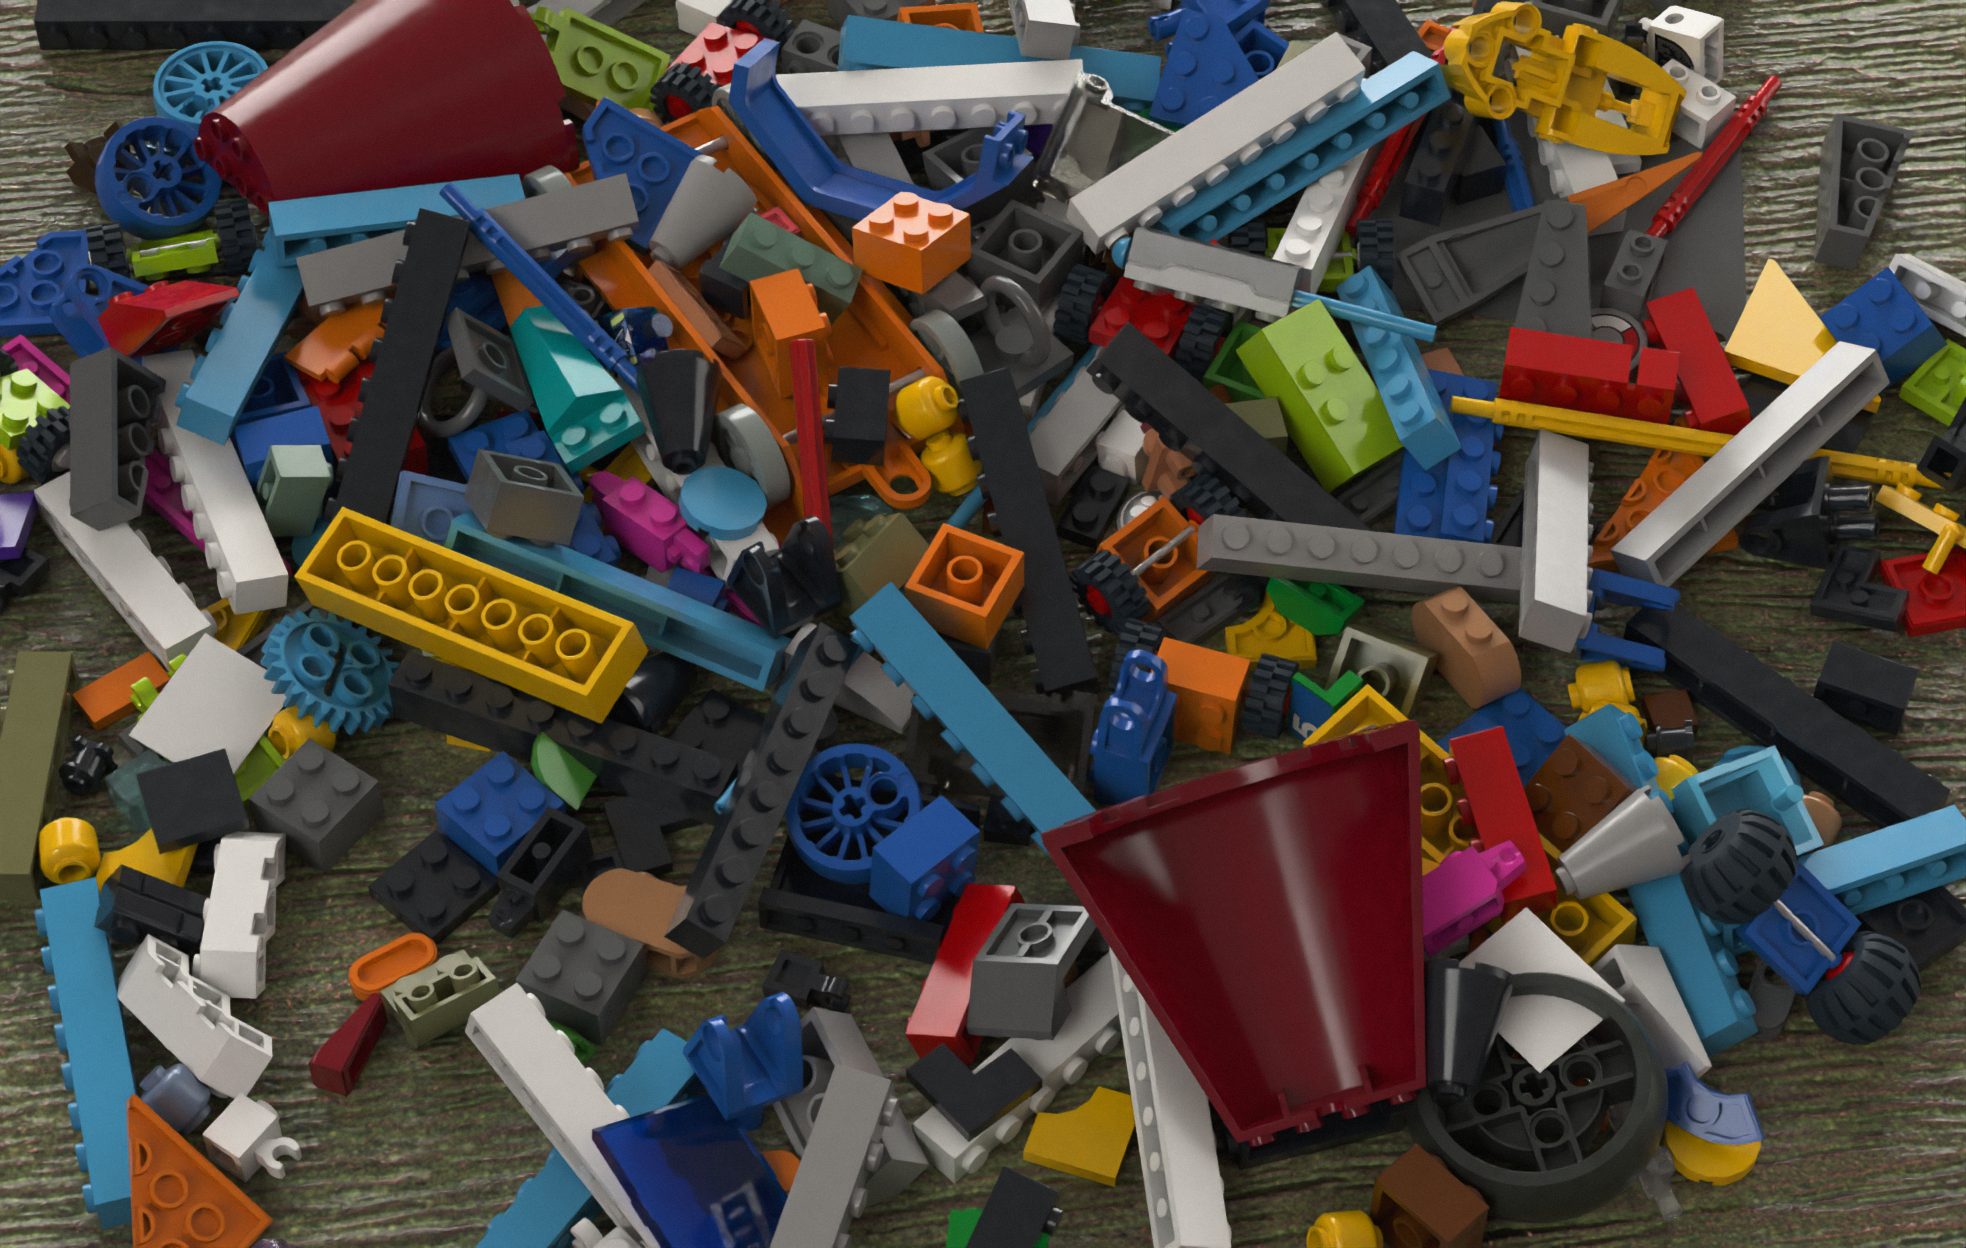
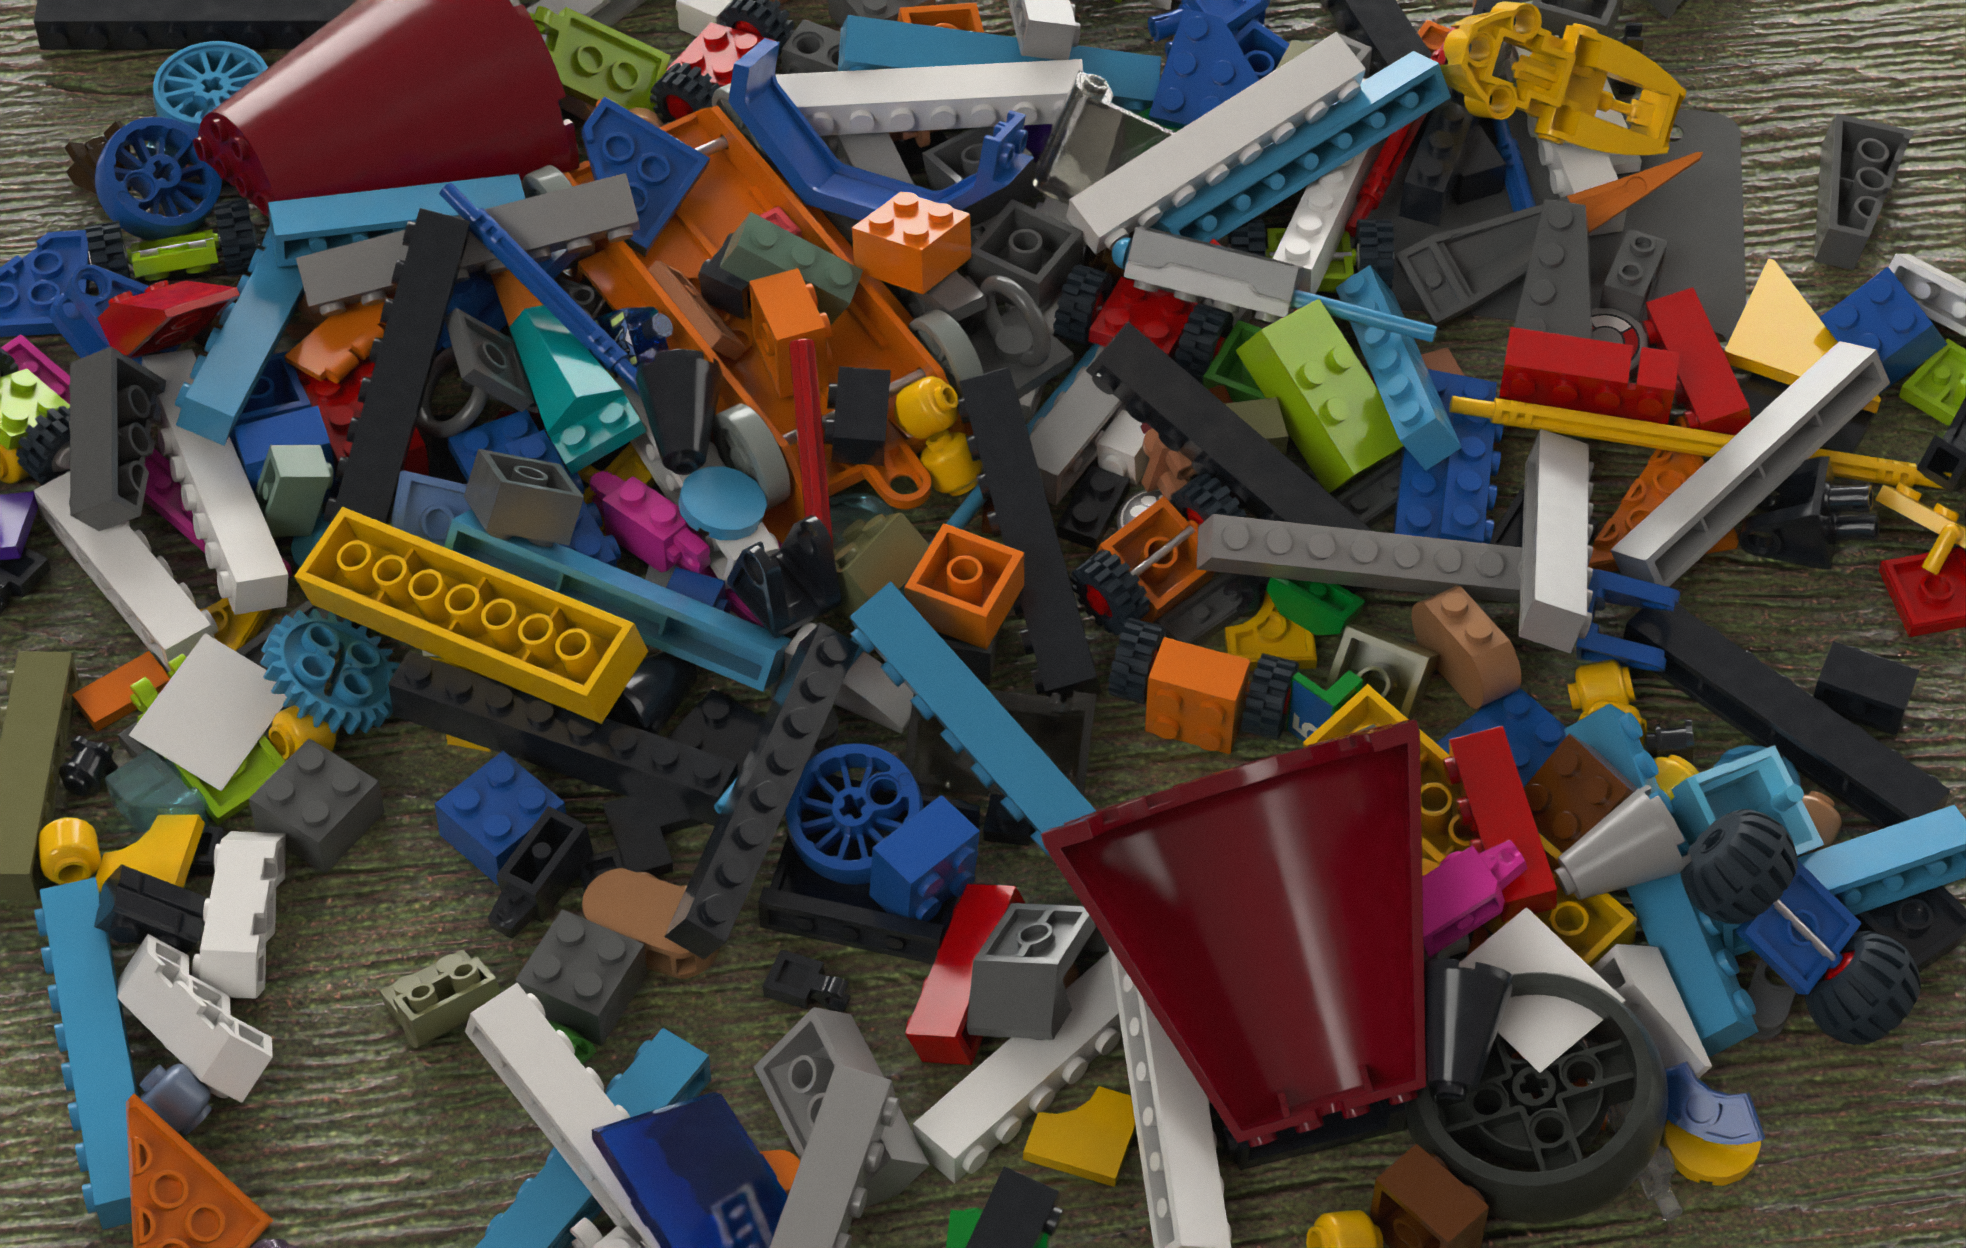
black tile [135,748,250,854] -> none
white brick [202,1093,302,1182] -> none
dark red slope [308,993,388,1097] -> none
orange tile [349,933,439,1001] -> none
black plate [368,830,500,946] -> none
bright green brick [531,732,596,812] -> none
light grey cone [649,154,759,270] -> none
blue piece [683,992,803,1131] -> none
black tile [906,1043,1043,1142] -> none
blue brick [1088,650,1177,806] -> none
white torso [1638,6,1724,84] -> none
reddish brown tile [1641,689,1699,734] -> none
white brick [1642,59,1736,150] -> none
red axle [1645,76,1782,239] -> none
black tile [1810,543,1909,632] -> none

